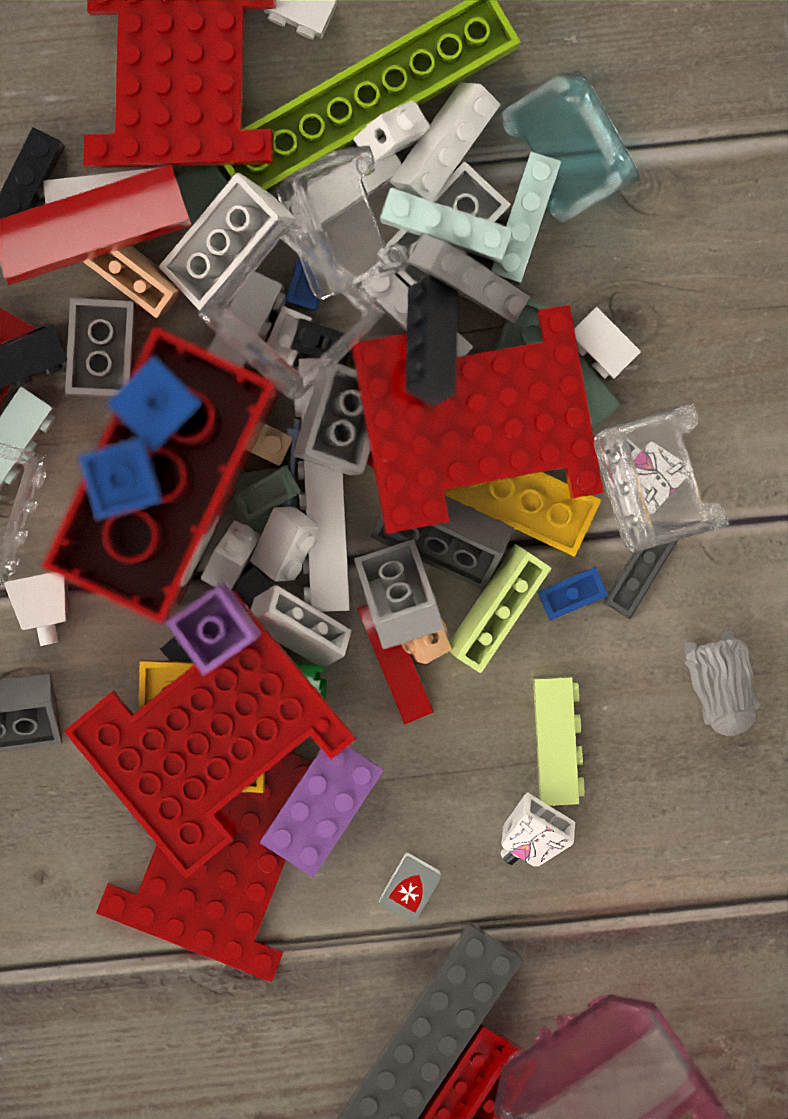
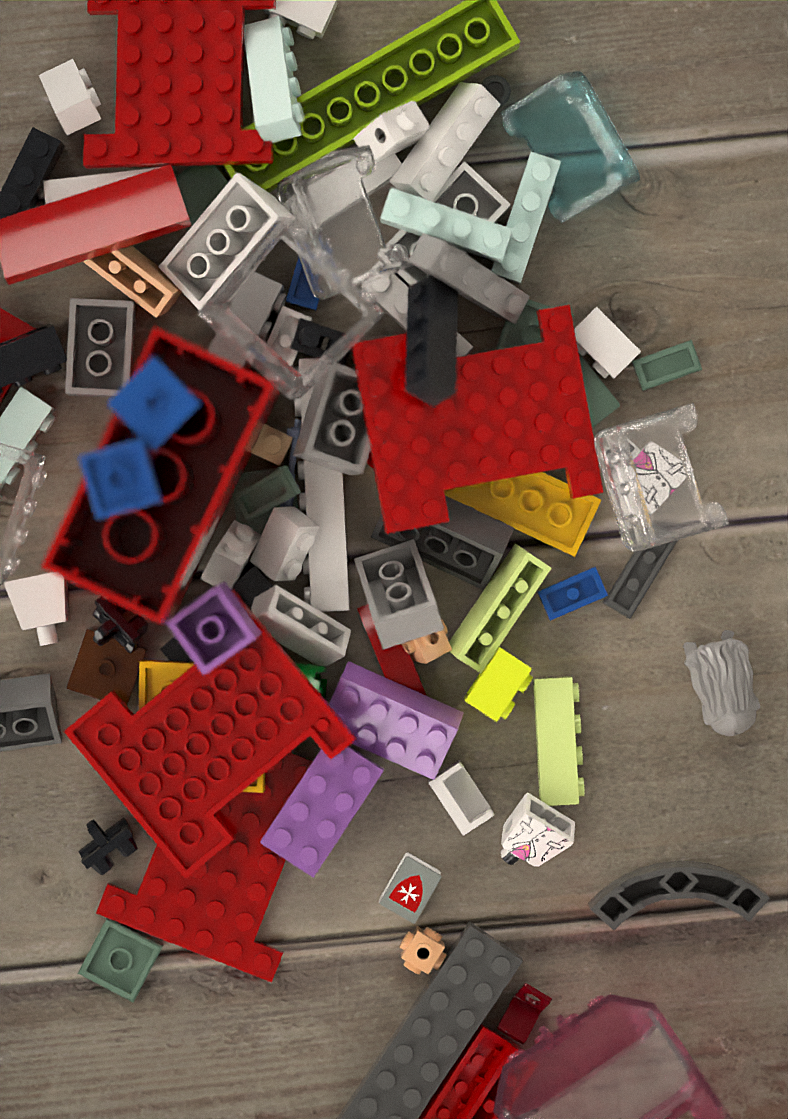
none -> white brick [39,59,101,135]
none -> reddish brown plate [66,629,147,706]
none -> black hips [78,817,138,875]
none -> sand green tile [78,918,163,1002]
none -> hips [93,596,148,654]
none -> light aqua brick [244,16,304,143]
none -> medium lavender brick [329,661,464,780]
none -> light nougat brick [399,926,447,975]
none -> white panel [428,760,495,836]
none -> neon yellow brick [463,647,533,722]
none -> dark grey tile [481,75,511,108]
none -> dark red bracket [497,983,552,1044]
none -> dark grey brick [588,861,770,930]
none -> sand green tile [632,340,702,391]

